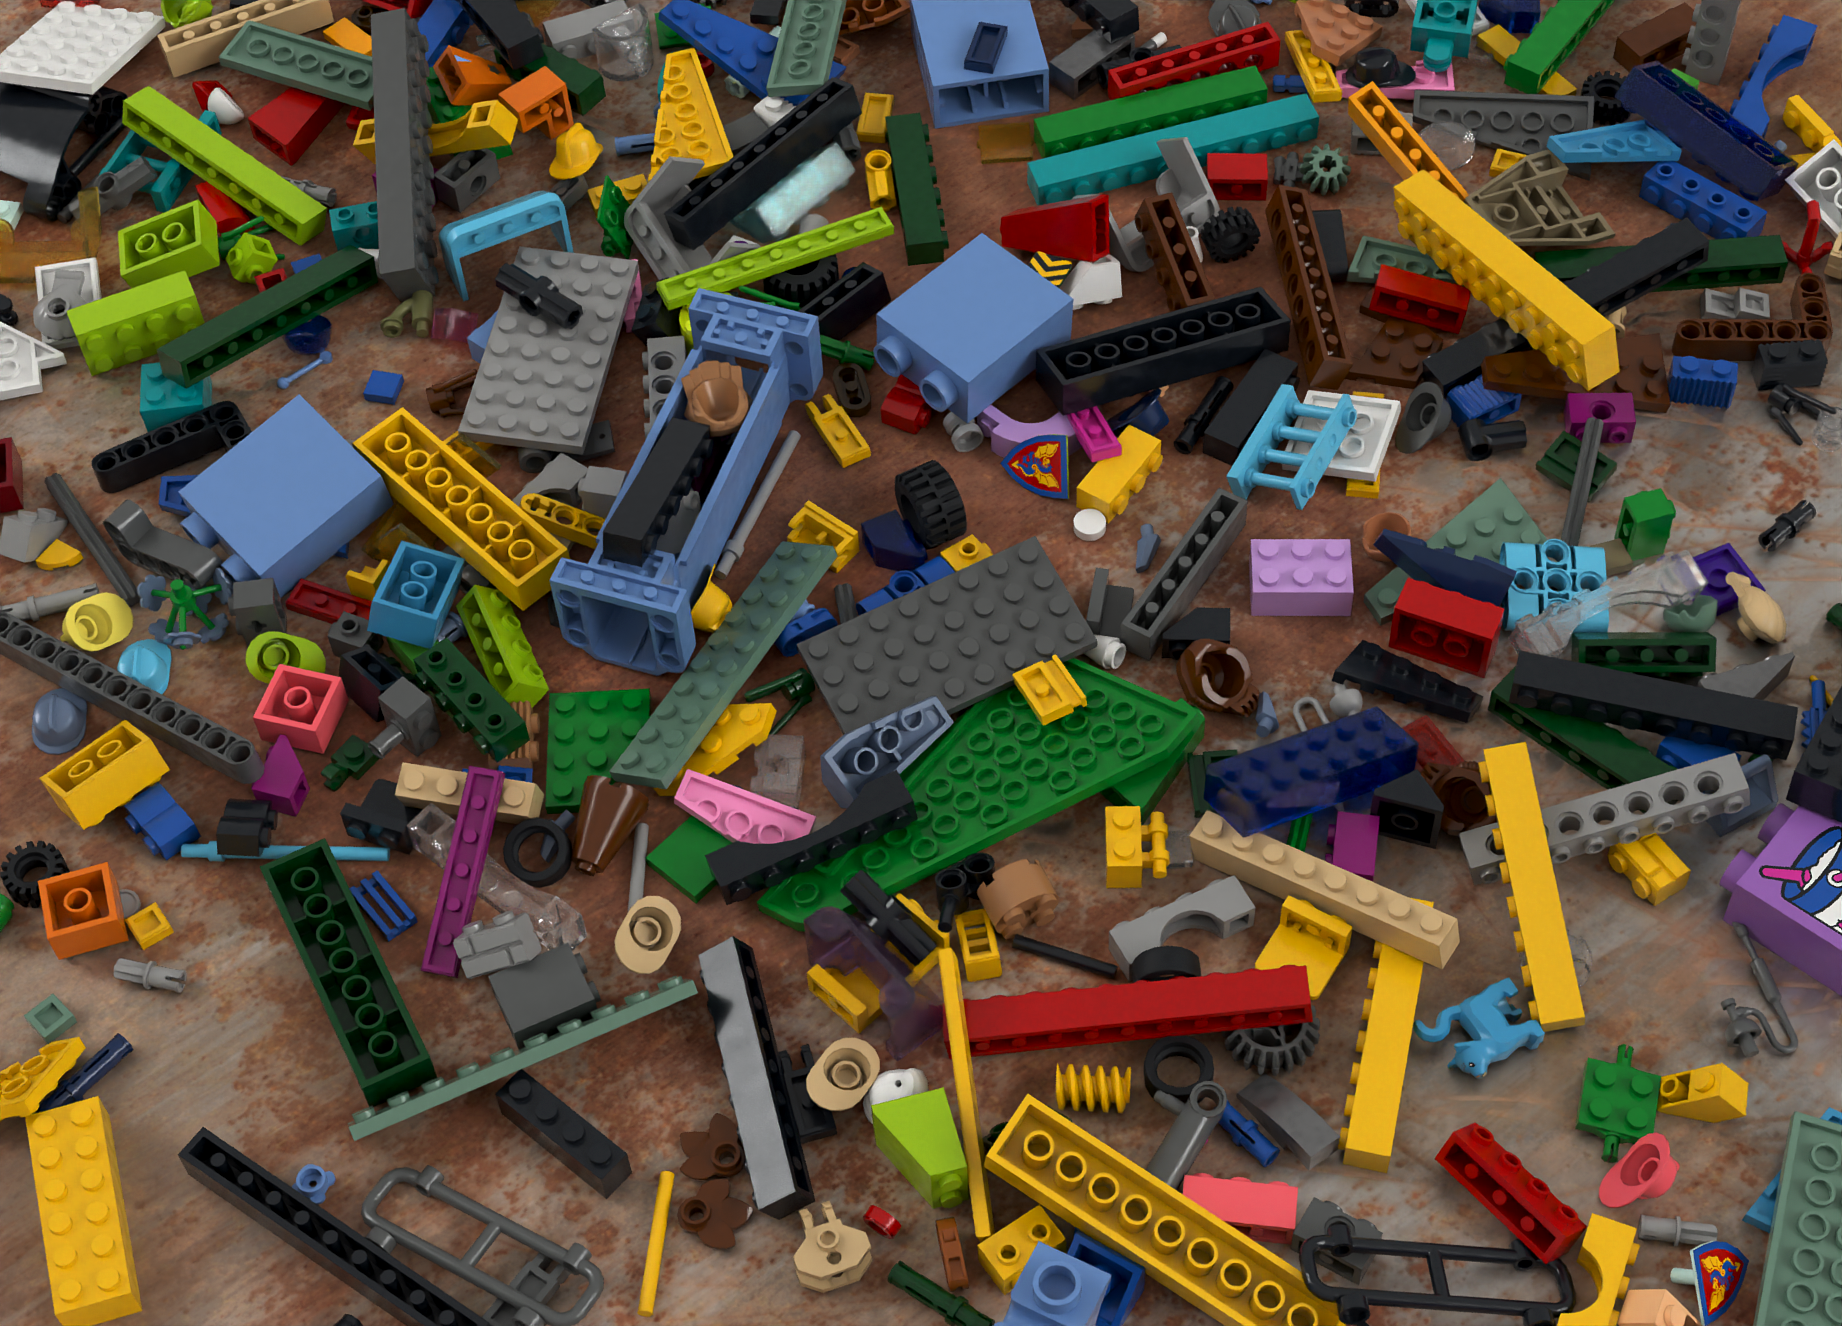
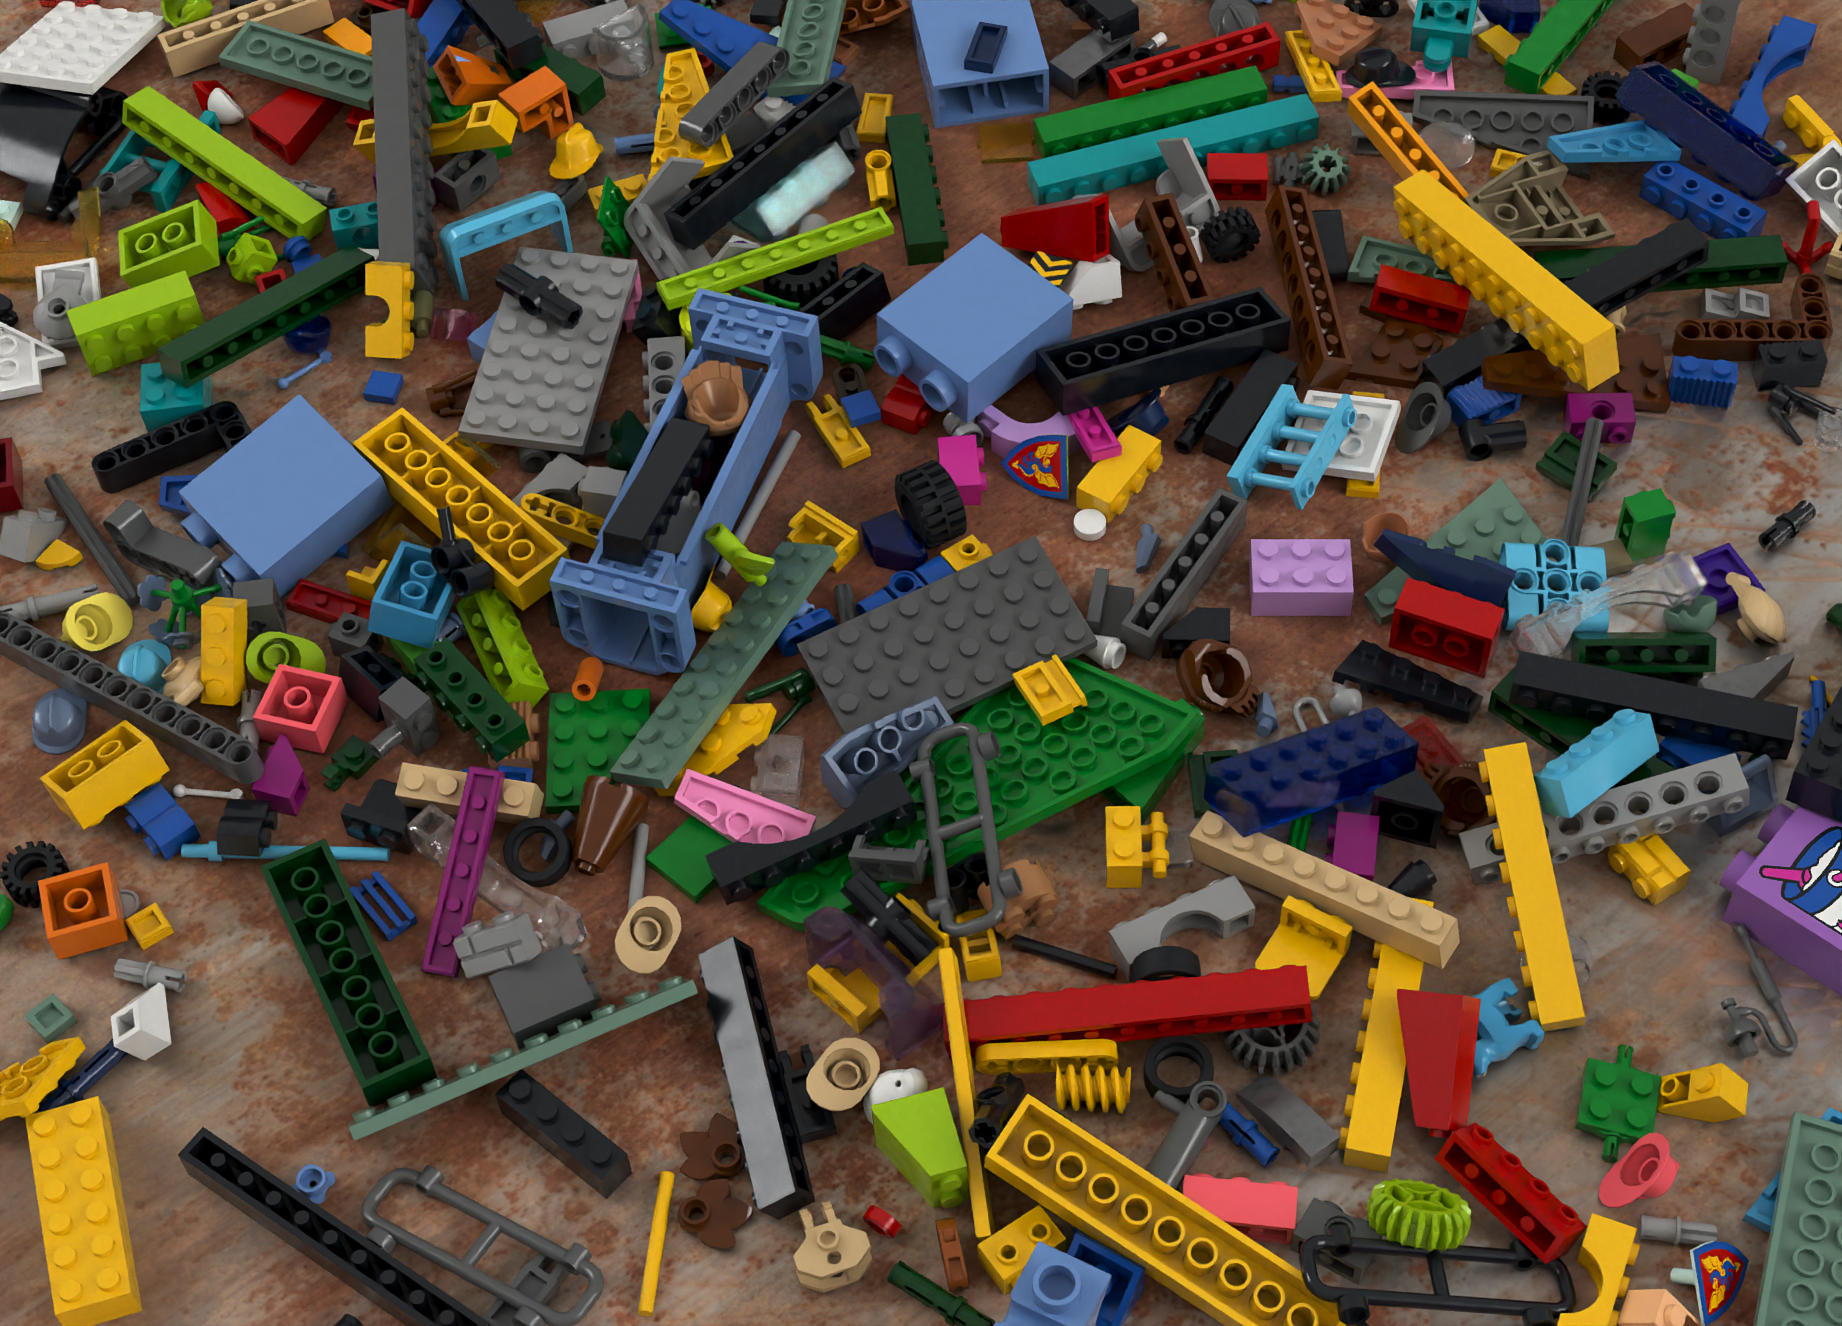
none -> white slope [111,983,172,1061]
none -> tan animal [161,656,204,707]
none -> white hinge [173,784,244,799]
none -> yellow brick [201,597,247,706]
none -> light grey pin [237,689,263,755]
none -> blue plate [283,236,312,262]
none -> yellow arch [365,261,415,359]
none -> black beam [430,506,495,598]
none -> orange cylinder [572,657,604,701]
none -> clear green slope [606,410,649,476]
none -> dark grey beam [678,42,790,147]
none -> lime plant [705,523,775,587]
none -> blue tile [840,389,881,428]
none -> dark grey hinge [848,834,931,884]
none -> dark grey bar [909,722,1023,938]
none -> dark pink brick [938,435,987,506]
none -> black piece [968,1072,1025,1149]
none -> yellow beam [975,1039,1118,1075]
none -> lime gear [1366,1178,1471,1252]
none -> black cone [1387,859,1437,898]
none -> red slope [1397,988,1481,1138]
none -> medium azure brick [1533,709,1660,818]

